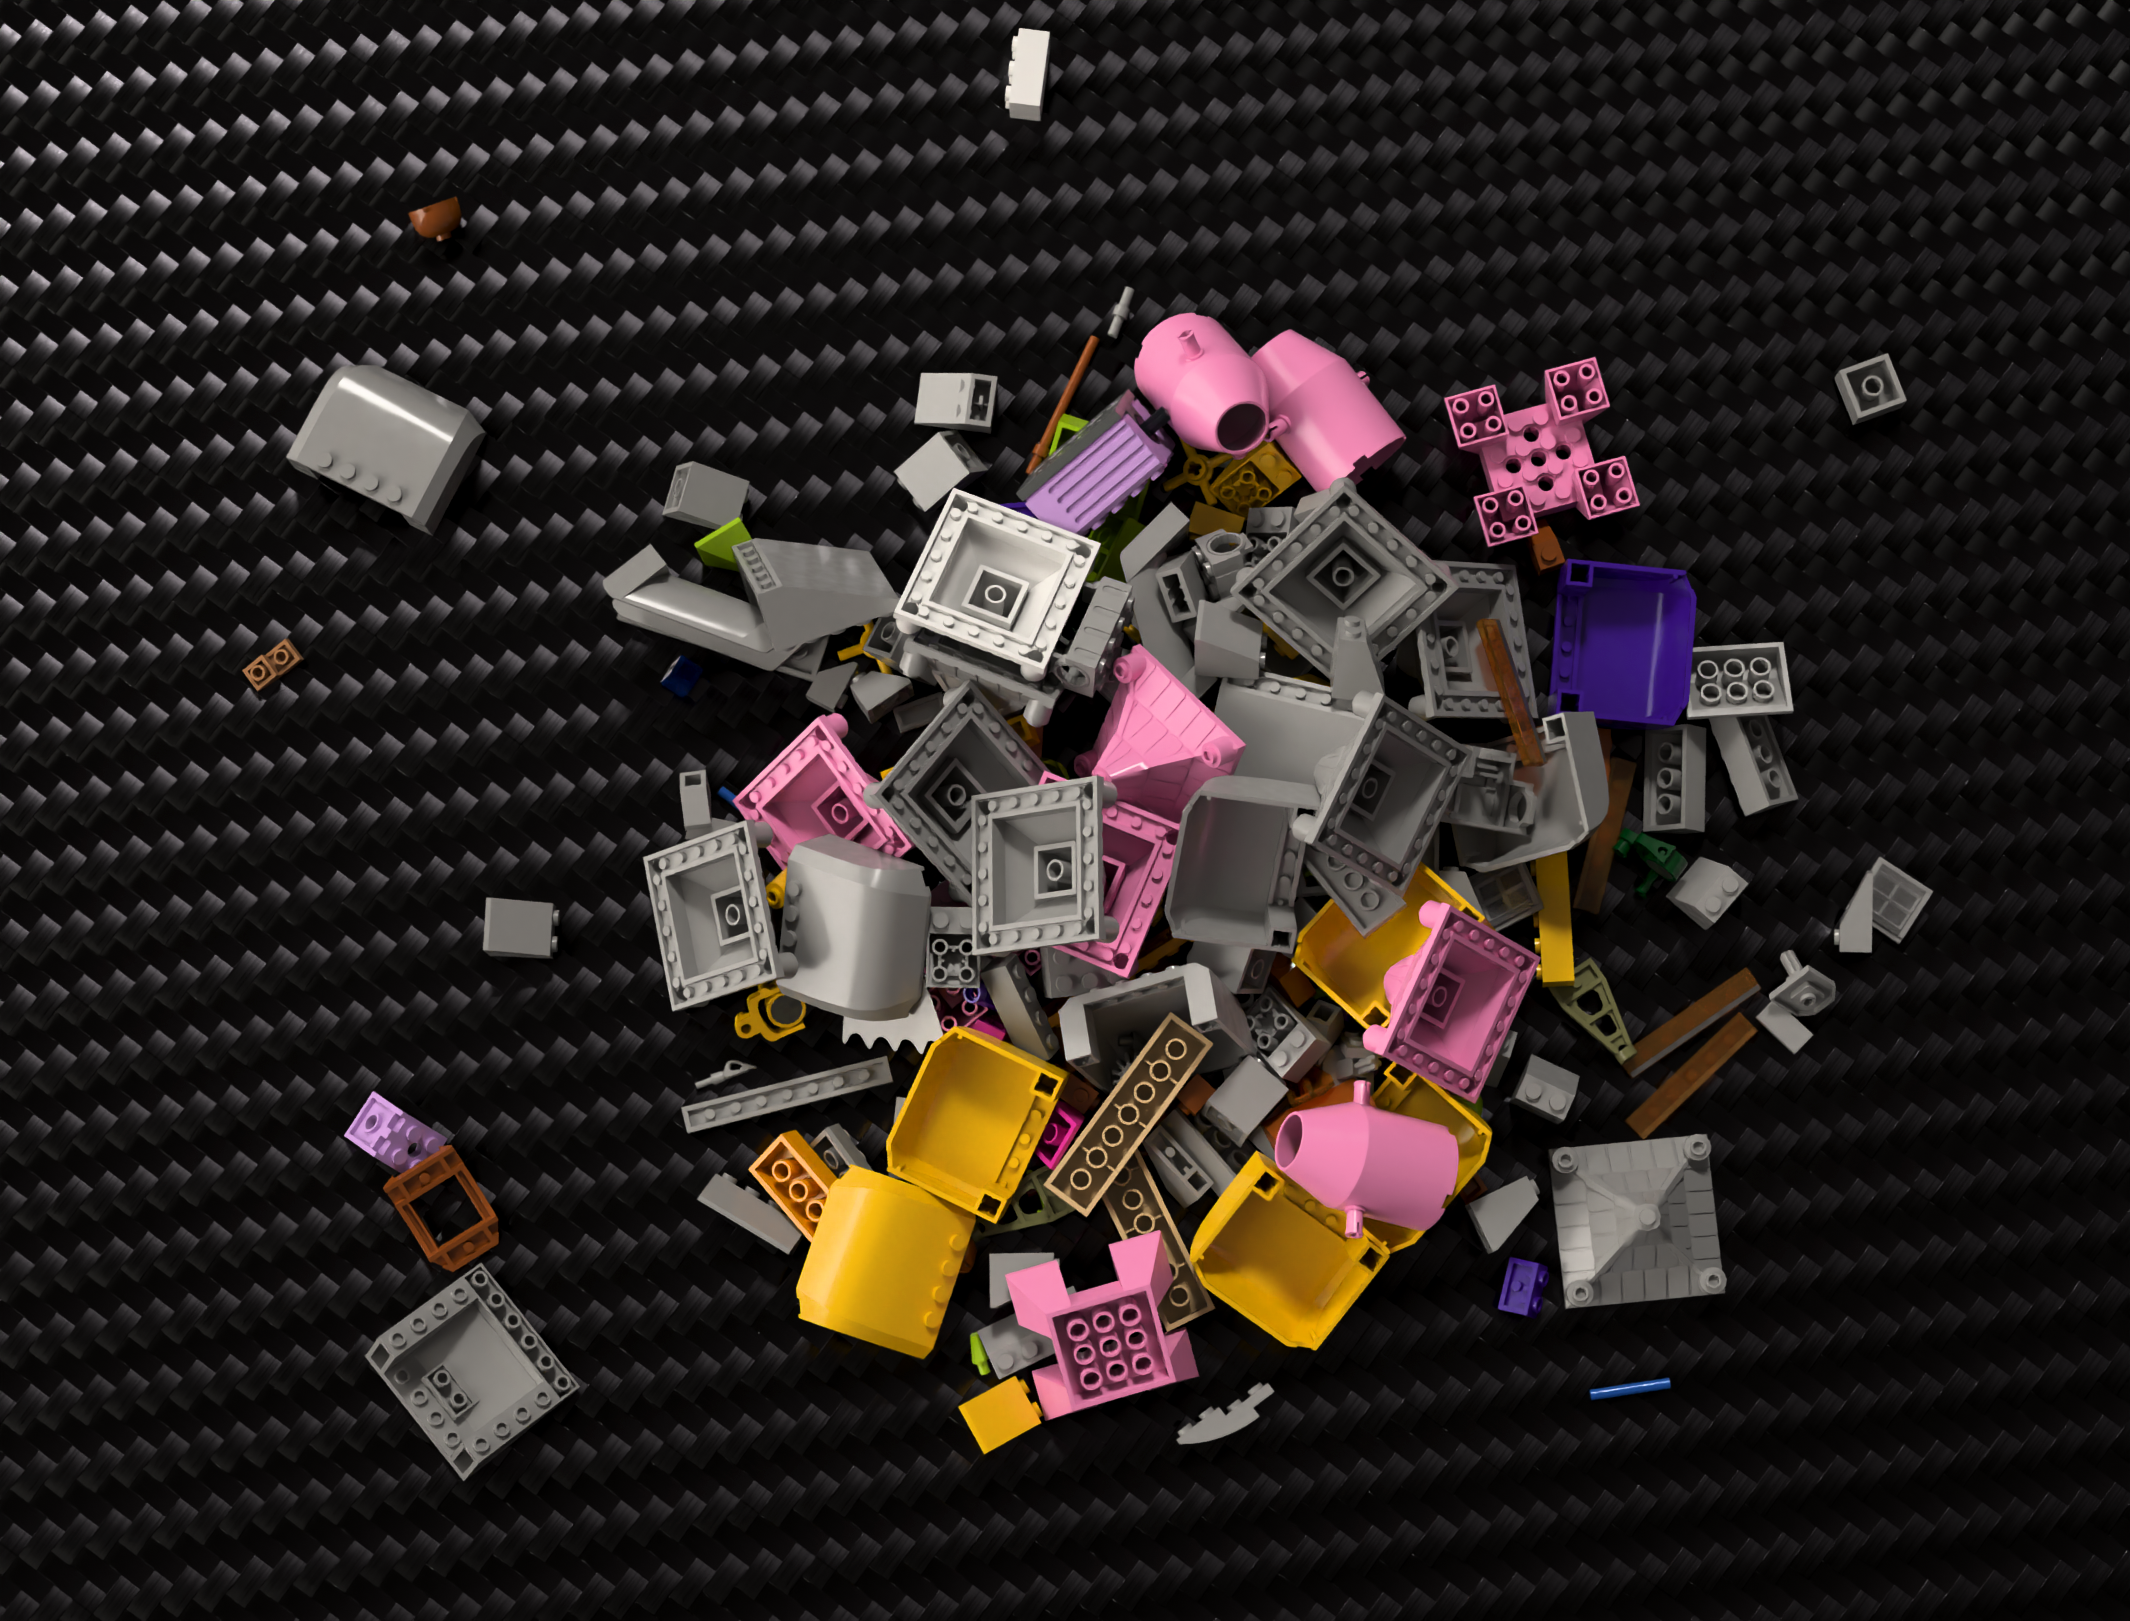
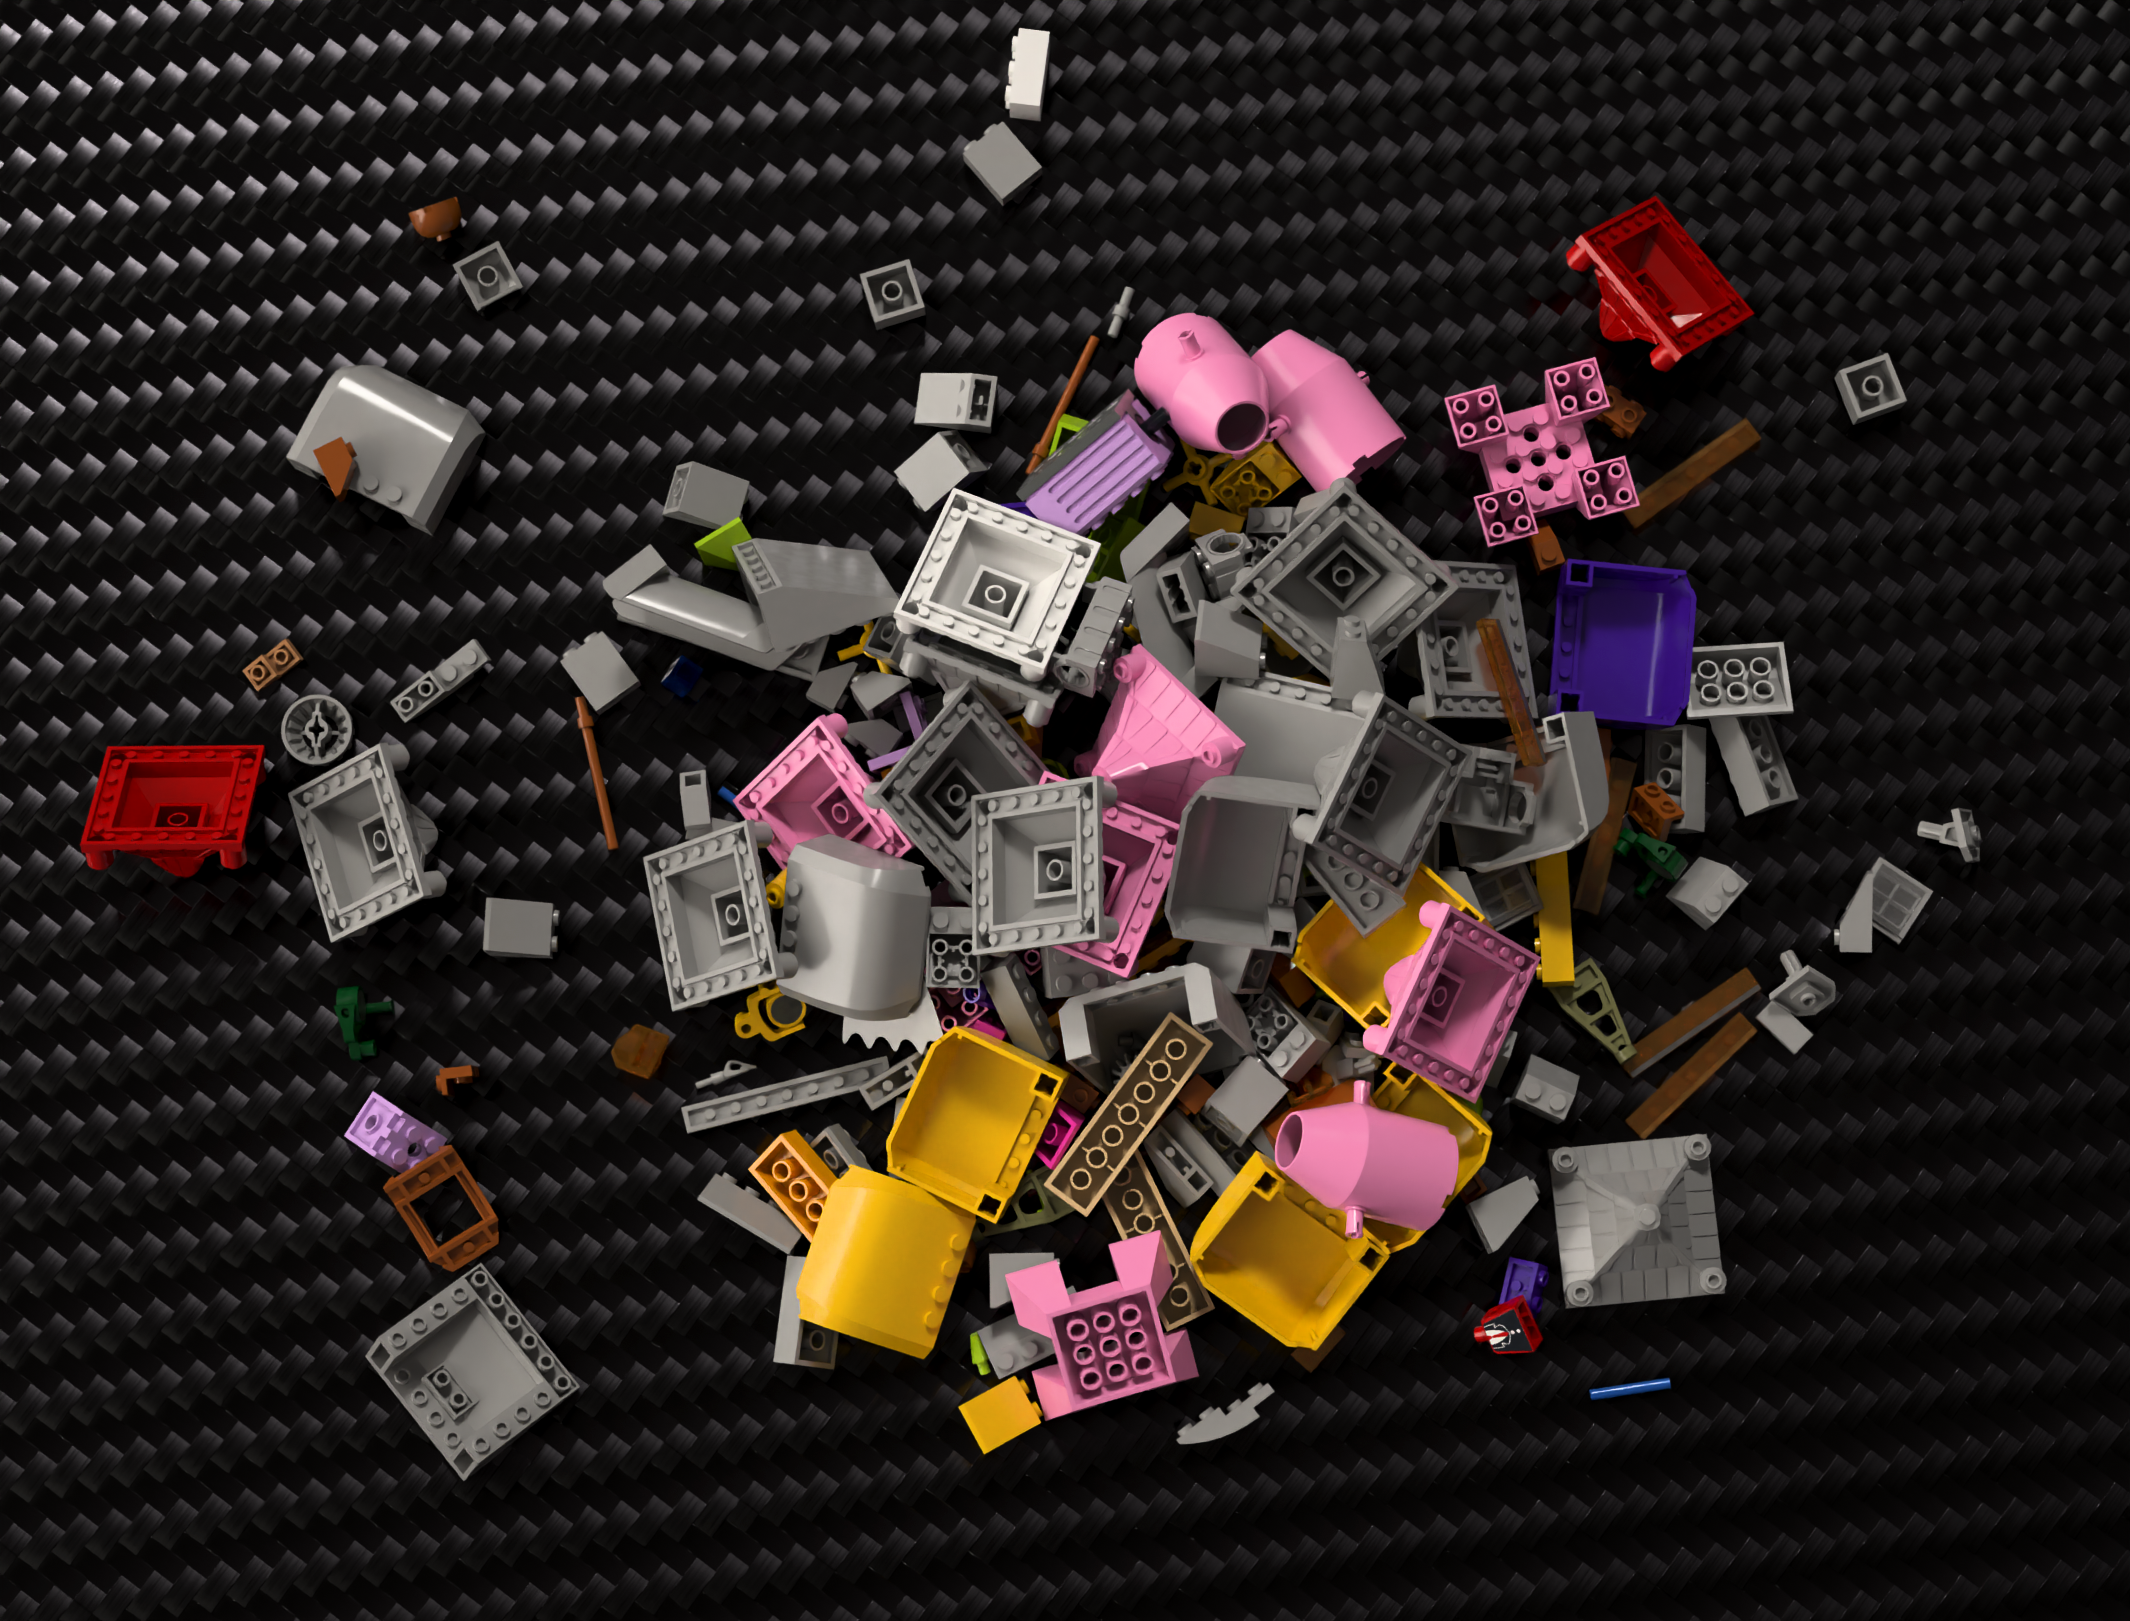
none -> red piece [80,745,266,877]
none -> light grey gear [281,694,355,767]
none -> light grey piece [288,742,447,943]
none -> dark orange slope [313,437,357,502]
none -> dark green piece [334,986,395,1061]
none -> light grey slope [390,639,491,723]
none -> dark orange bracket [436,1065,479,1097]
none -> light grey slope [453,241,523,311]
none -> light grey brick [560,631,641,715]
none -> dark orange bar [575,696,619,850]
none -> clear orange slope [611,1024,669,1079]
none -> light grey slope [773,1256,839,1370]
none -> light grey slope [844,718,904,759]
none -> light grey slope [858,1047,928,1111]
none -> light grey brick [860,259,926,330]
none -> lavender bracket [867,691,931,776]
none -> light grey brick [963,121,1042,206]
none -> clear orange tile [1291,1325,1346,1373]
none -> torso [1474,1295,1543,1354]
none -> red piece [1566,196,1755,372]
none -> dark orange brick [1592,384,1647,439]
none -> clear orange tile [1622,418,1761,529]
none -> dark orange bracket [1627,782,1684,842]
none -> light grey piece [1917,808,1981,863]

